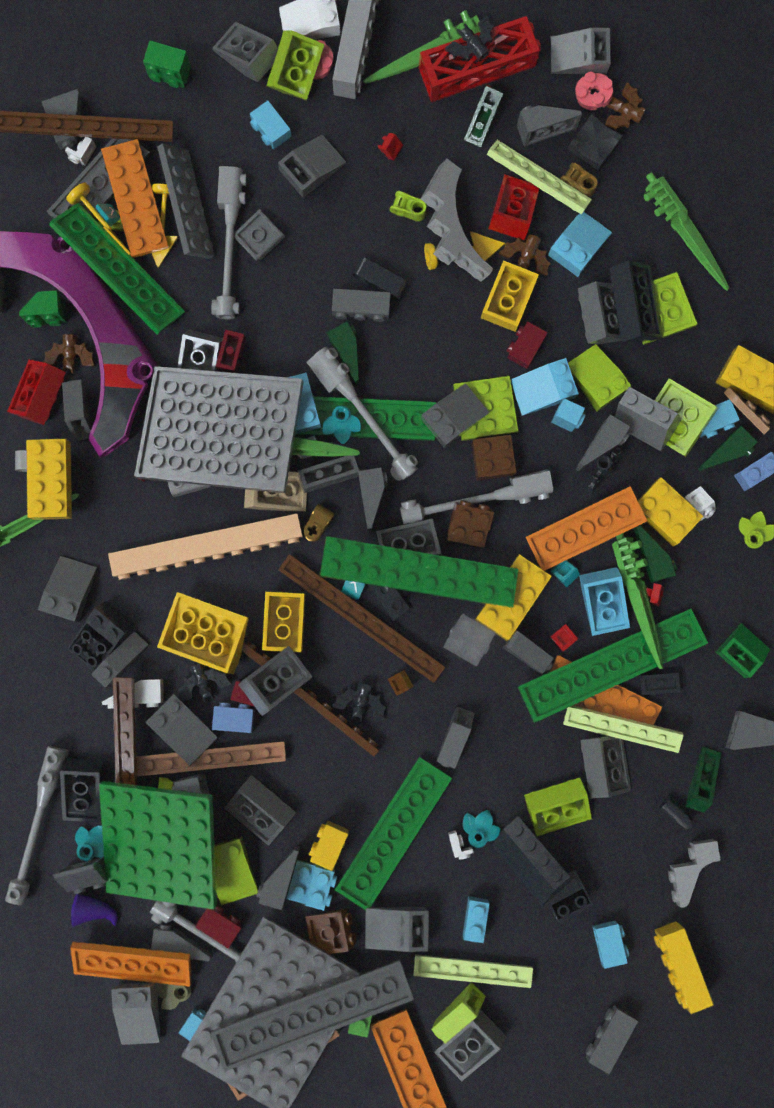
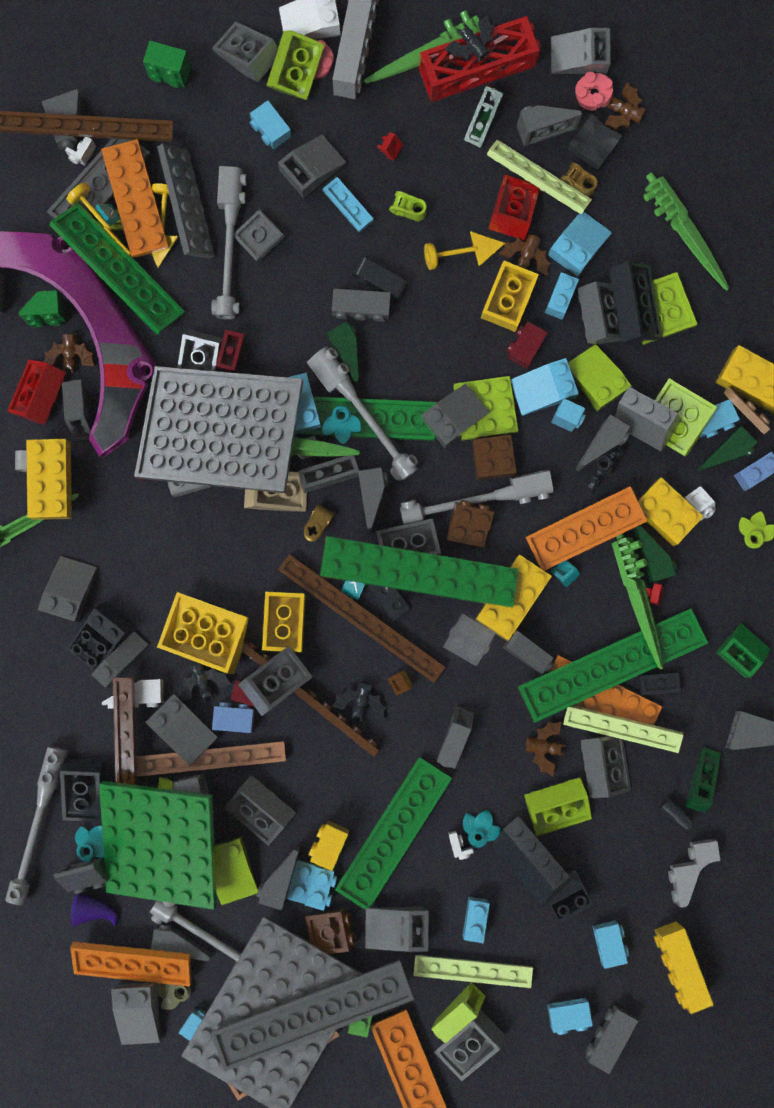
light nougat brick [108,514,303,580] -> none
dark red brick [195,905,243,948] -> none
light grey arch [421,159,493,281] -> none
red tile [550,624,578,652] -> none
medium azure slope [579,567,630,636] -> none
none -> medium azure plate [323,177,374,233]
none -> reddish brown animal [525,721,566,776]
none -> medium azure brick [545,272,579,319]
none -> medium azure brick [547,998,592,1035]

